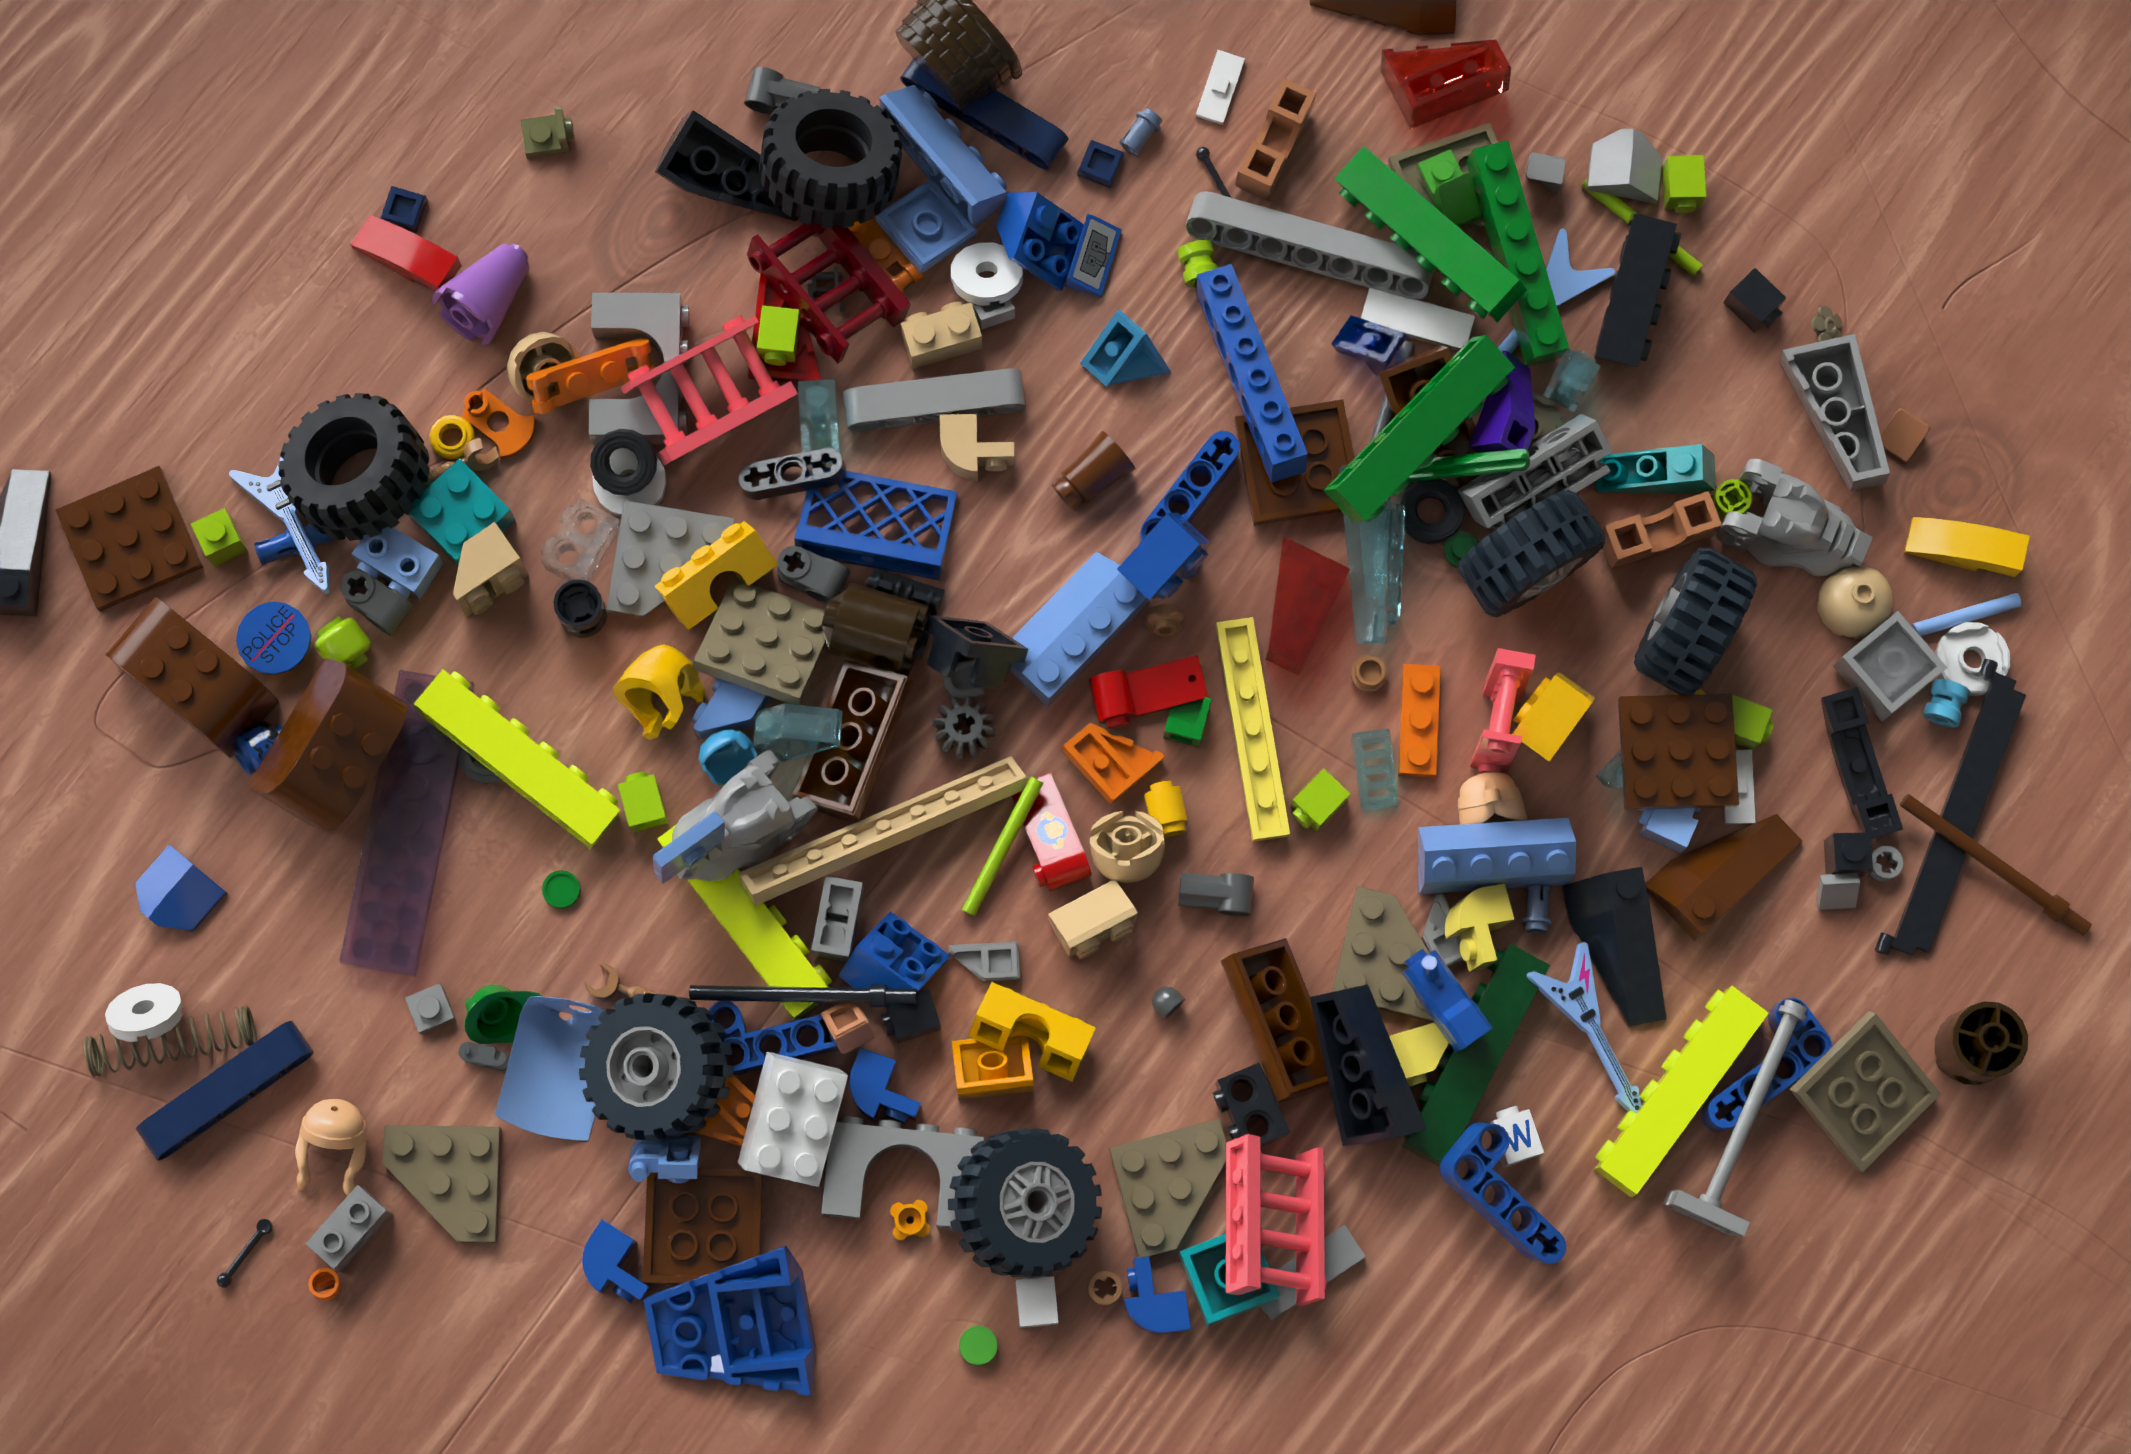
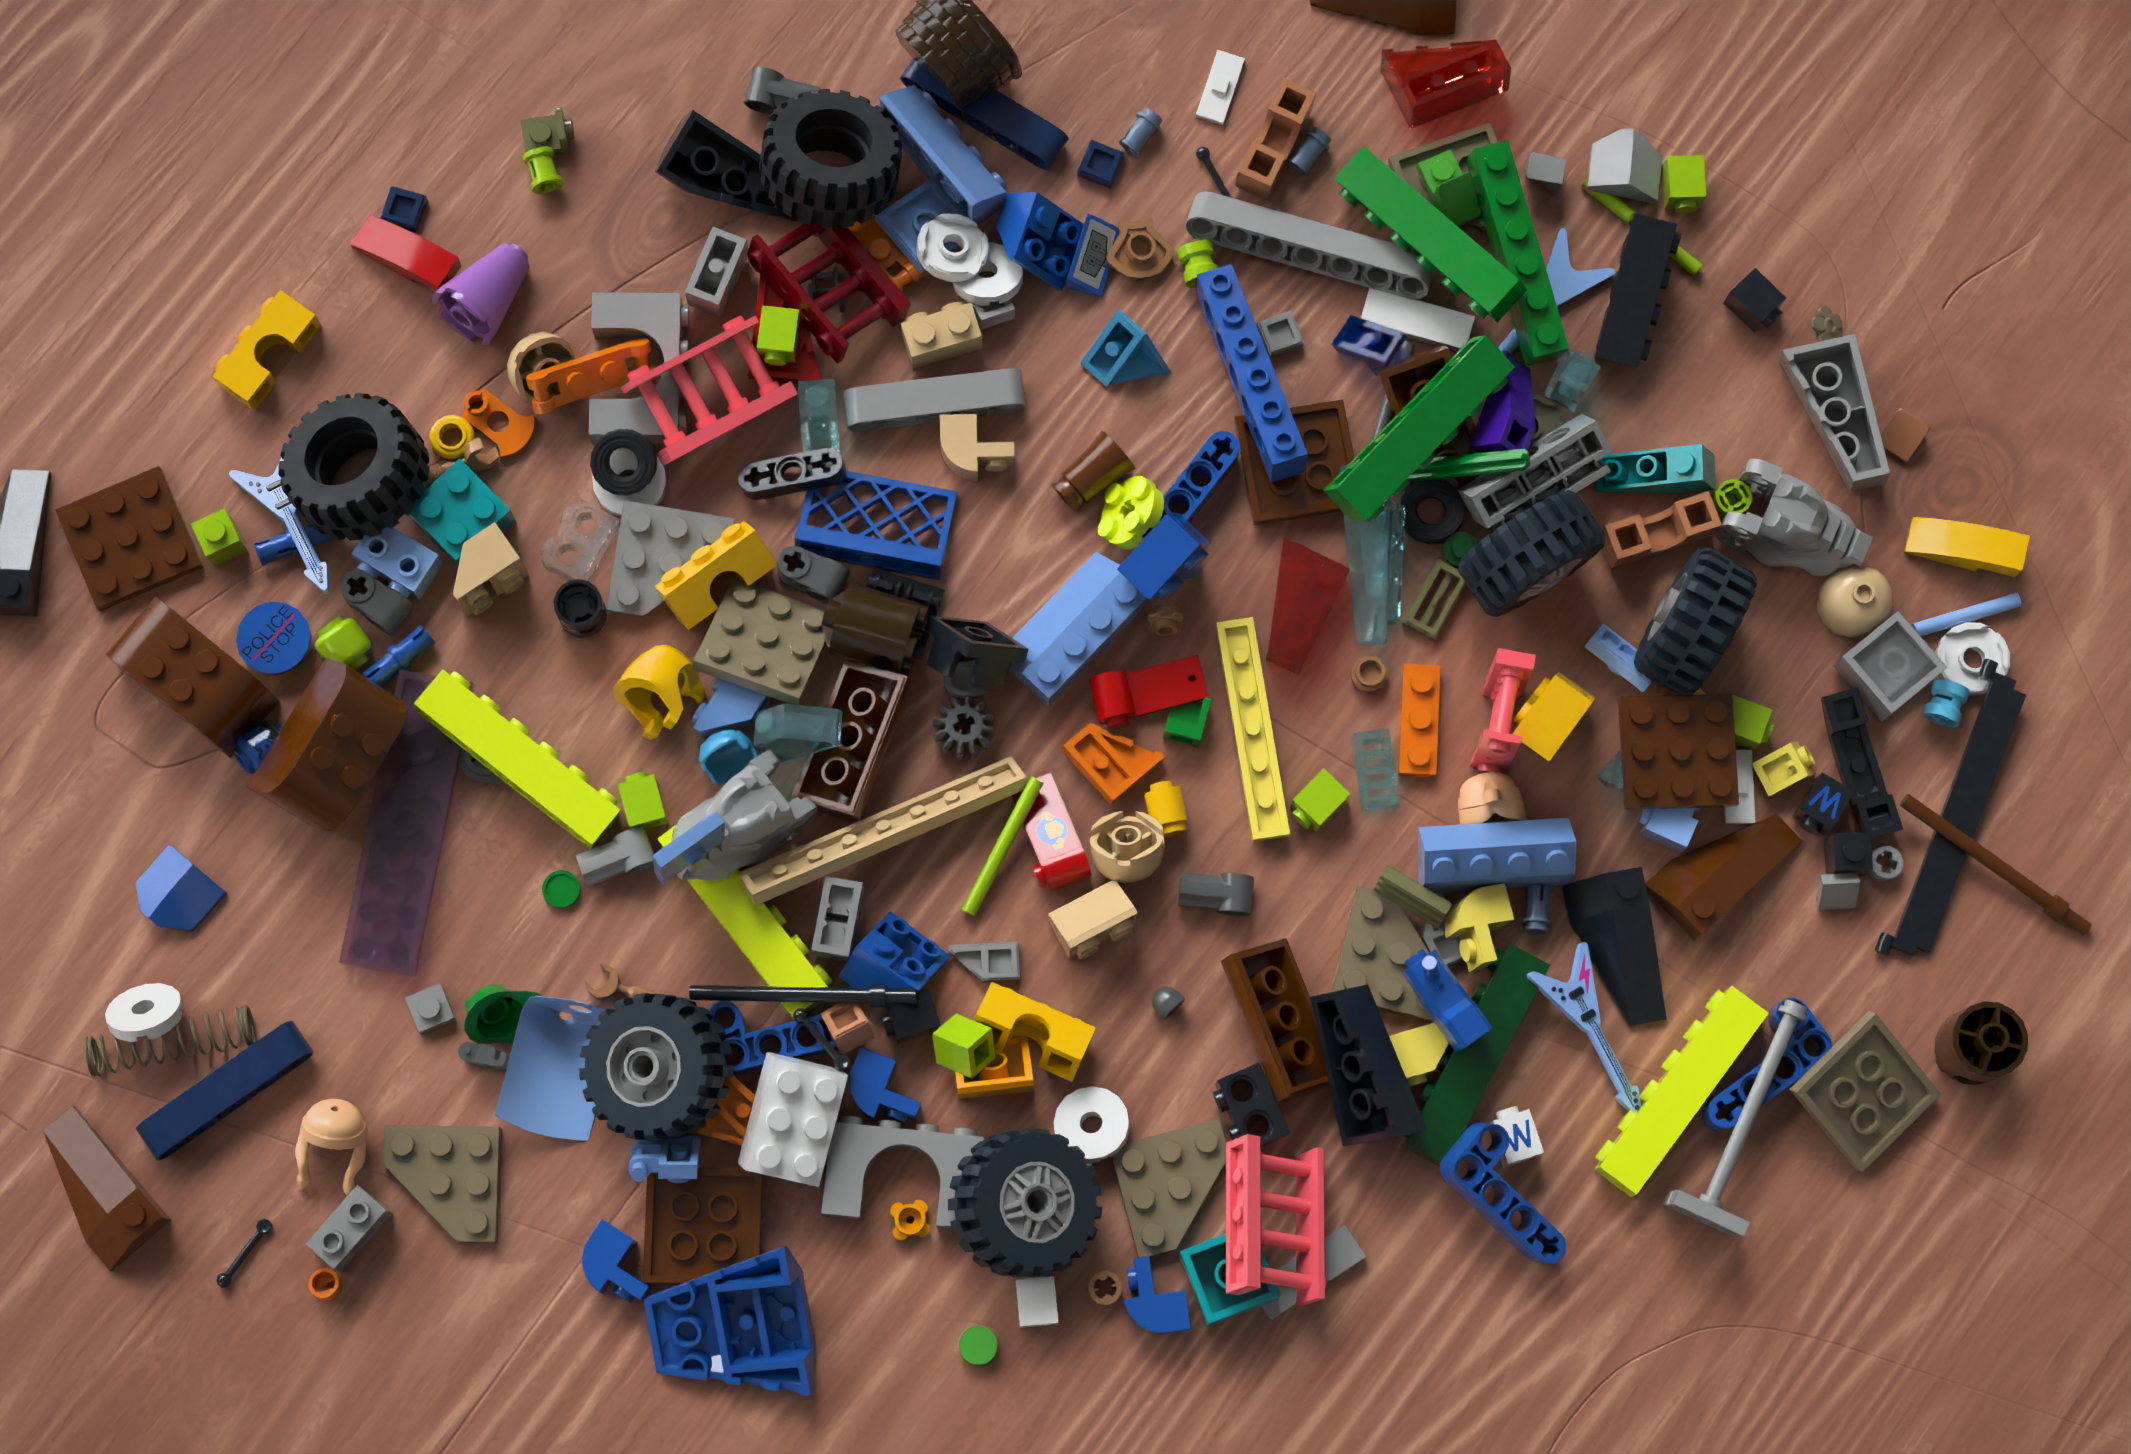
none -> reddish brown wedge [43,1105,171,1271]
none -> yellow arch [212,290,322,411]
none -> blue pin [362,625,435,687]
none -> lime bush [522,146,564,194]
none -> light grey piece [576,826,654,887]
none -> light grey brick [685,227,748,318]
none -> black hinge [793,1008,850,1072]
none -> white tile [916,214,990,282]
none -> lime brick [932,1013,996,1078]
none -> white tile [1053,1086,1130,1163]
none -> neon yellow plate [1098,476,1164,550]
none -> medium nougat animal [1107,218,1175,279]
none -> light grey tile [1256,310,1304,358]
none -> sand blue pin [1287,127,1331,175]
none -> olive tile [1373,866,1452,929]
none -> olive tile [1402,559,1466,642]
none -> light blue plate [1584,624,1653,692]
none -> light yellow bracket [1751,742,1815,796]
none -> black brick [1793,772,1855,835]

